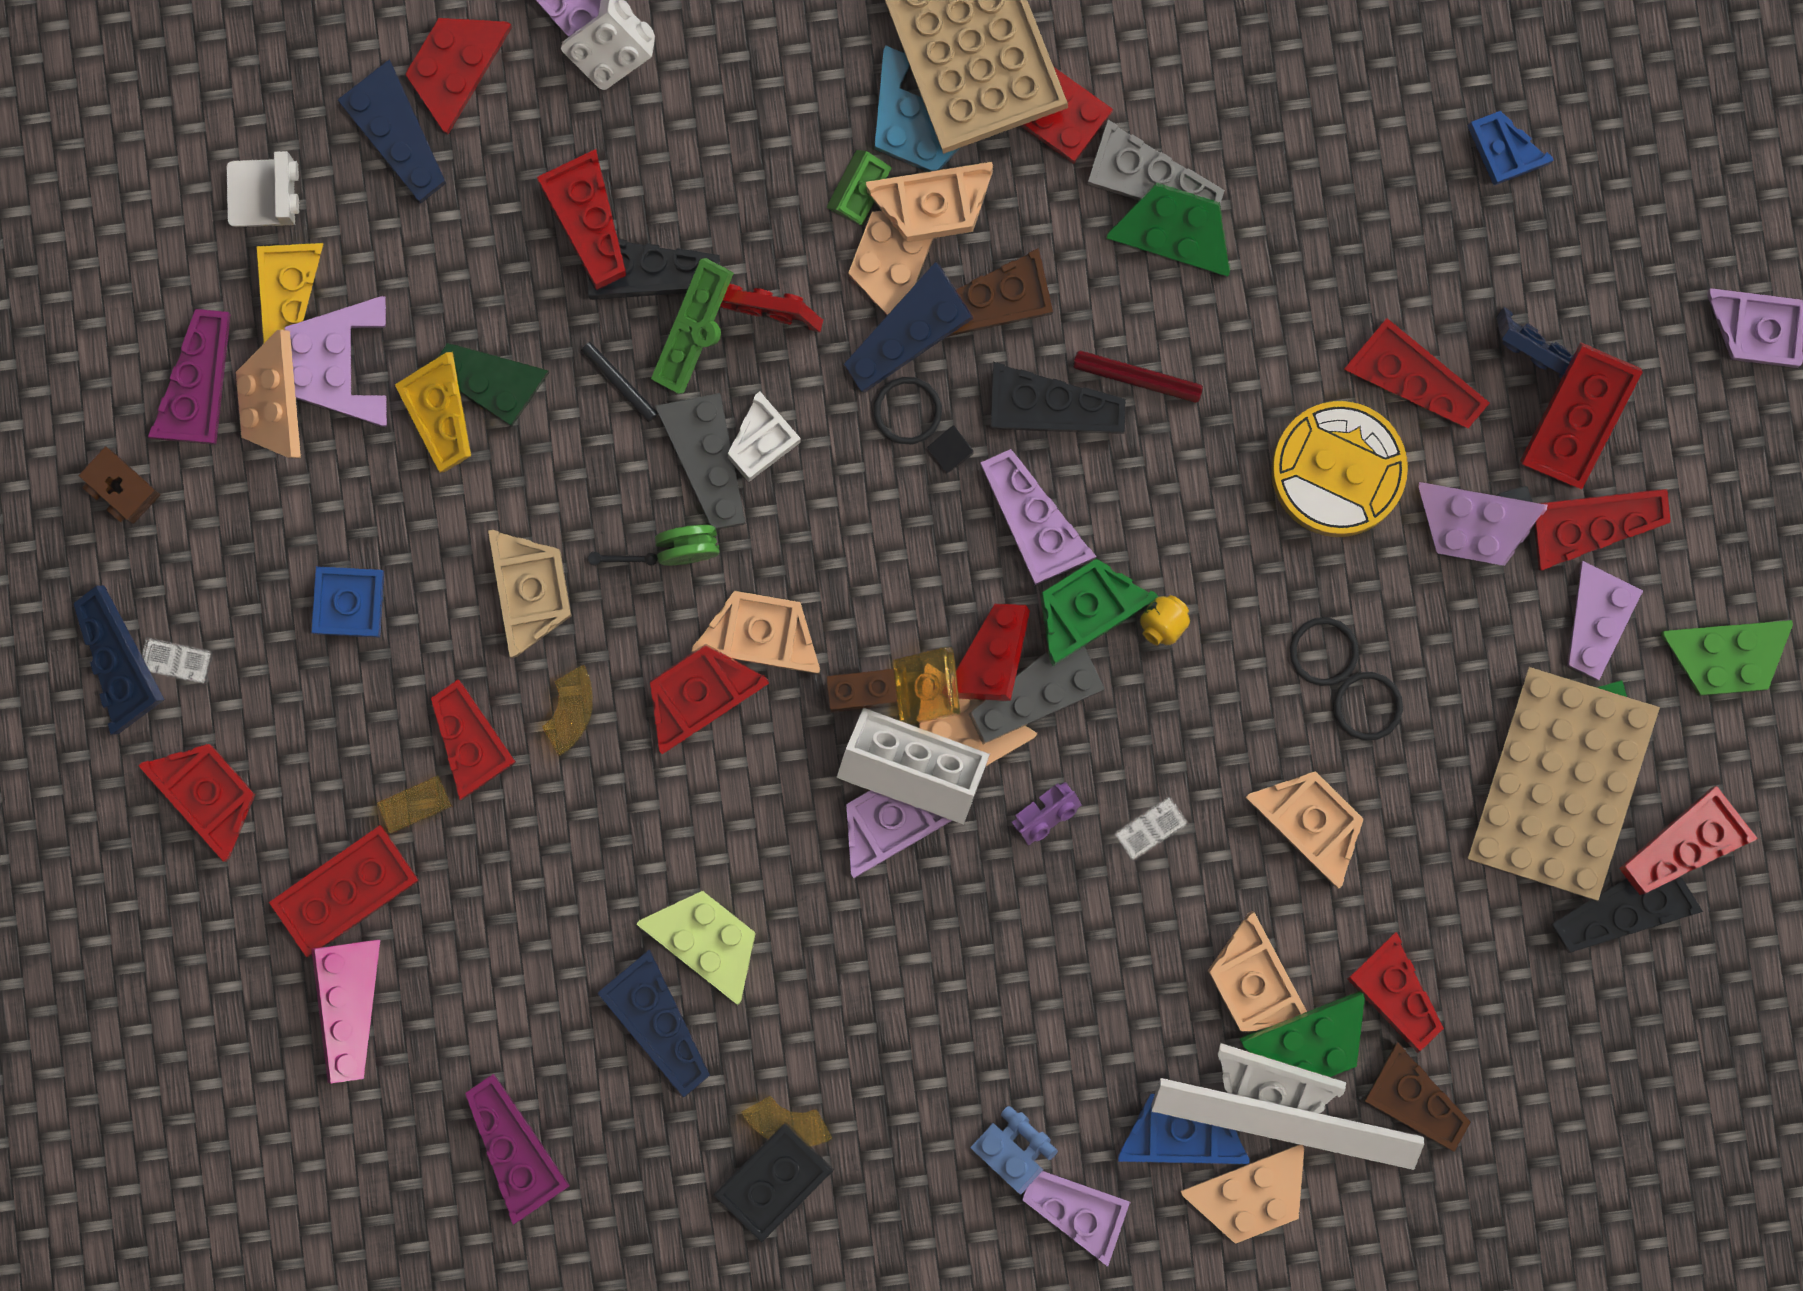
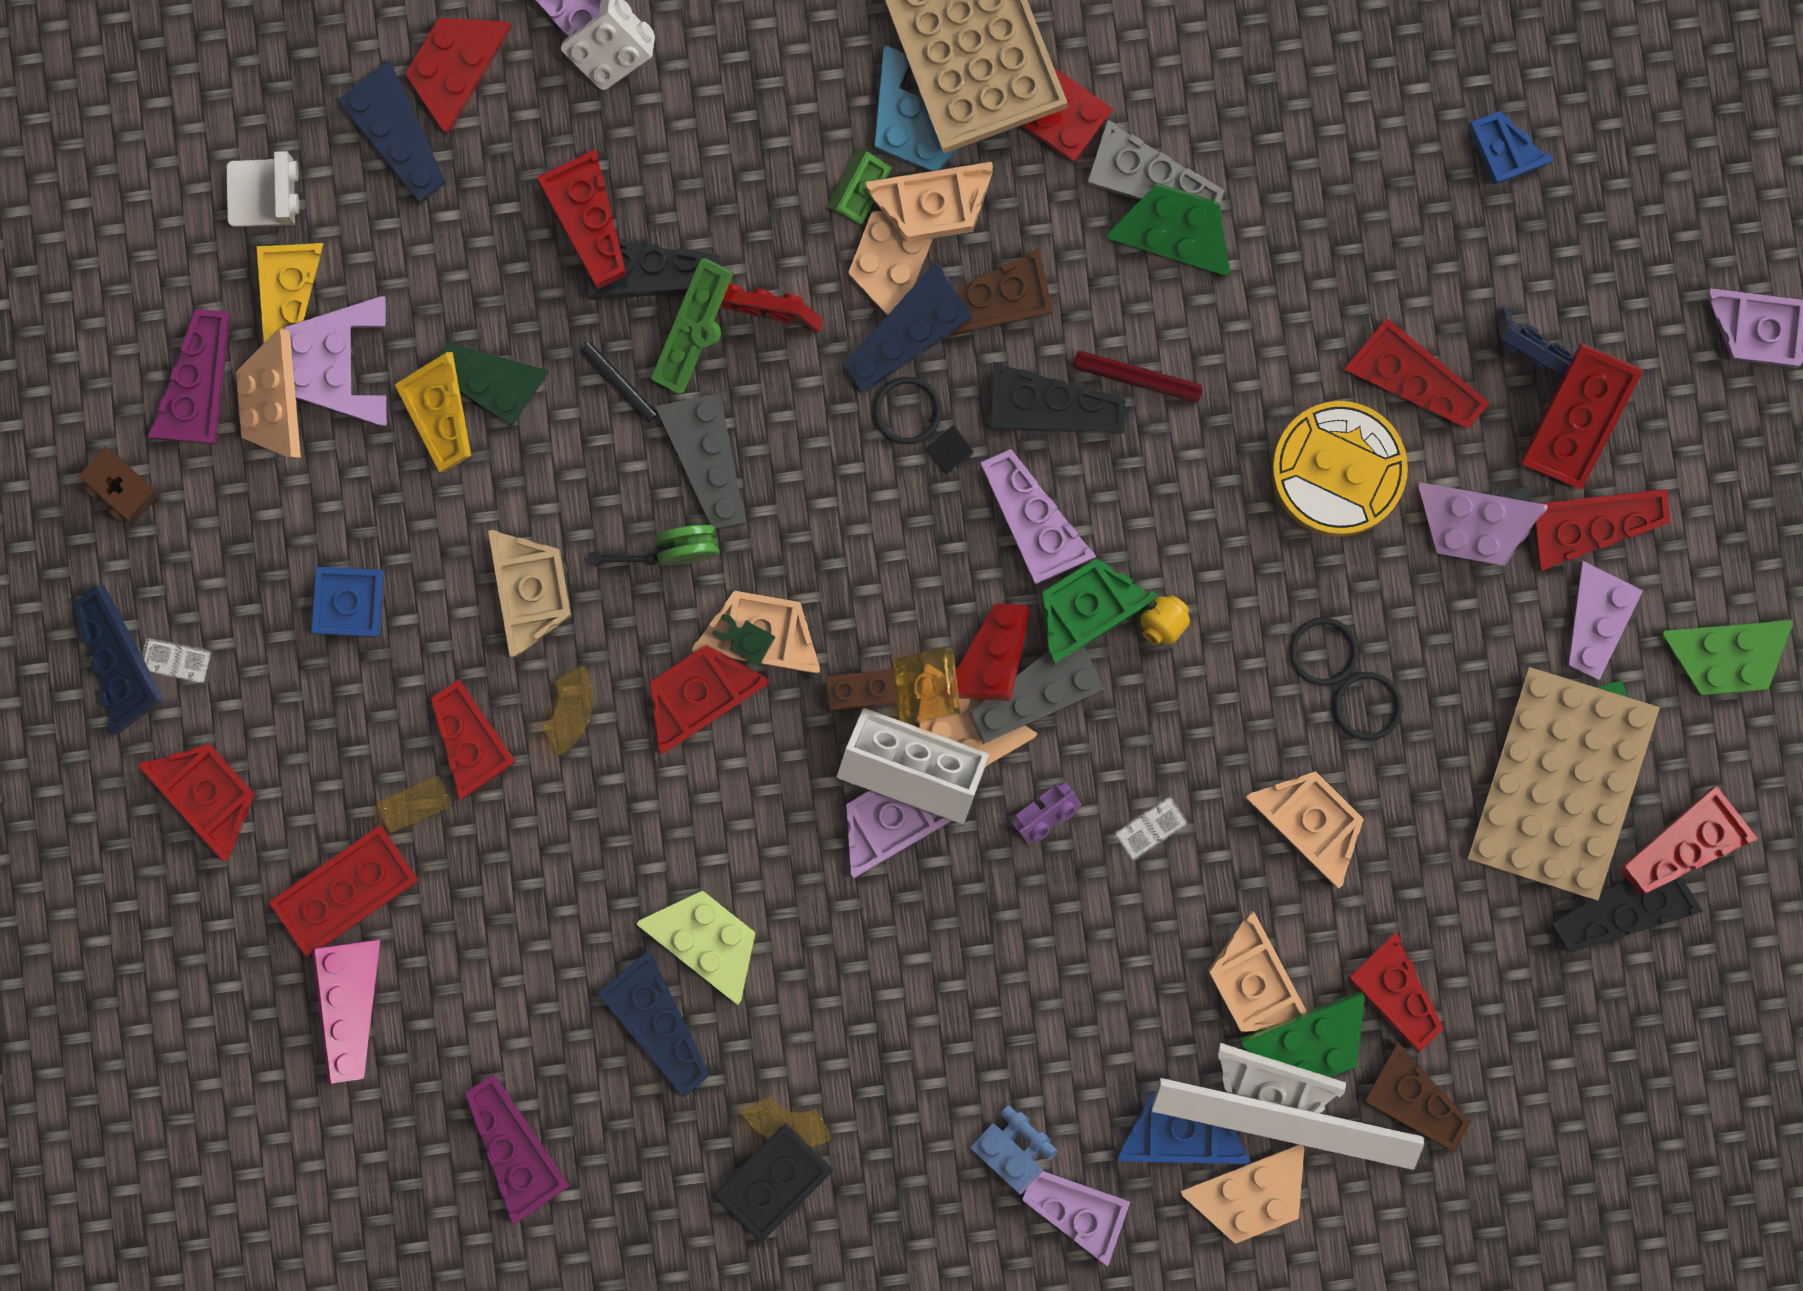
white wing [727,391,801,482] -> none
none -> dark green plate [712,614,776,667]

